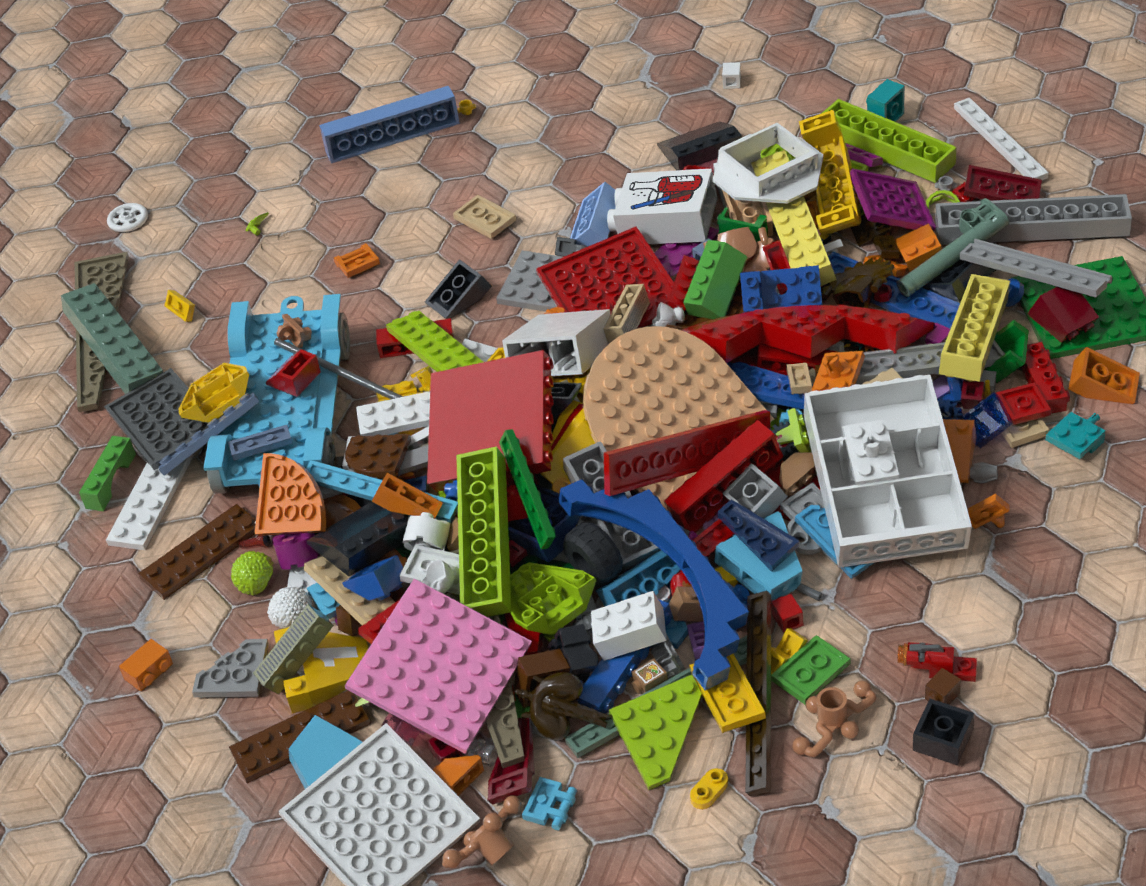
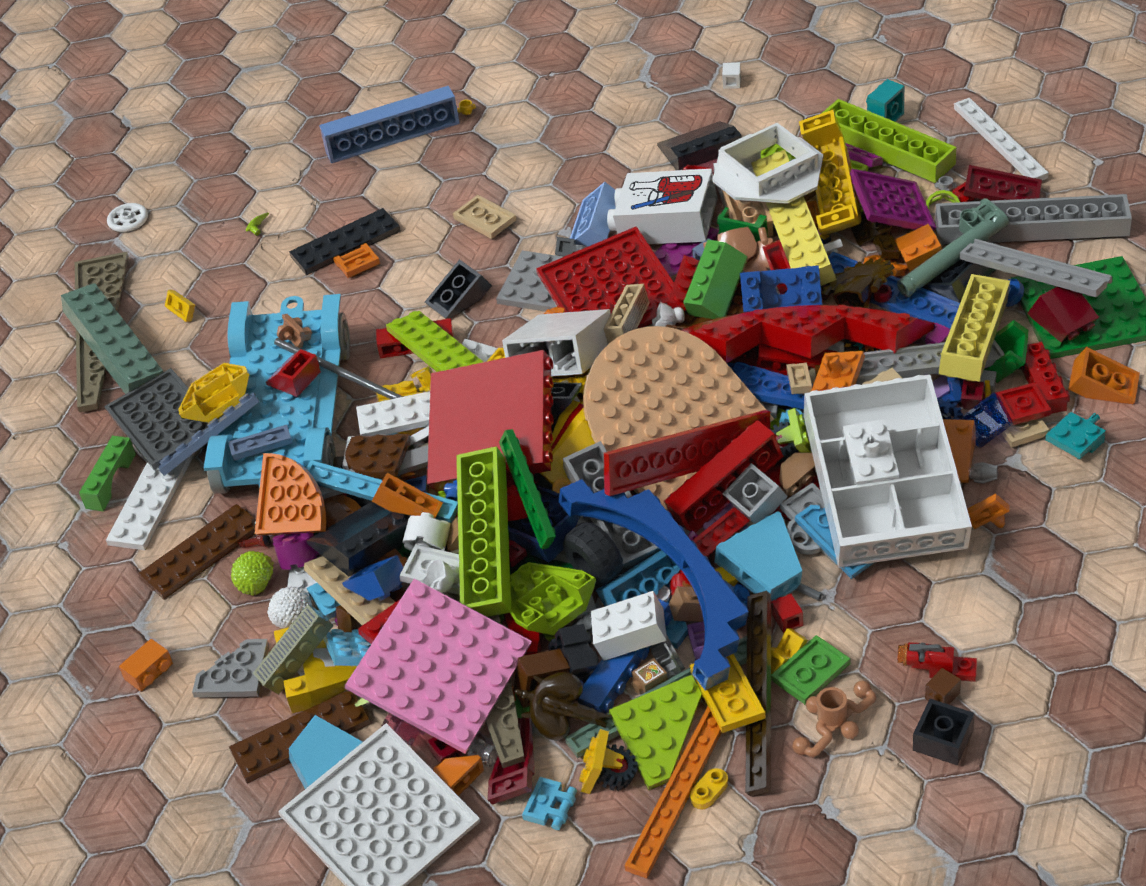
nougat wheel [442,795,522,868] -> none
dark blue wing [718,499,799,572] -> none
none -> black plate [289,208,401,275]
none -> medium azure plate [324,629,371,666]
none -> plate [579,729,638,794]
none -> orange plate [624,706,722,879]

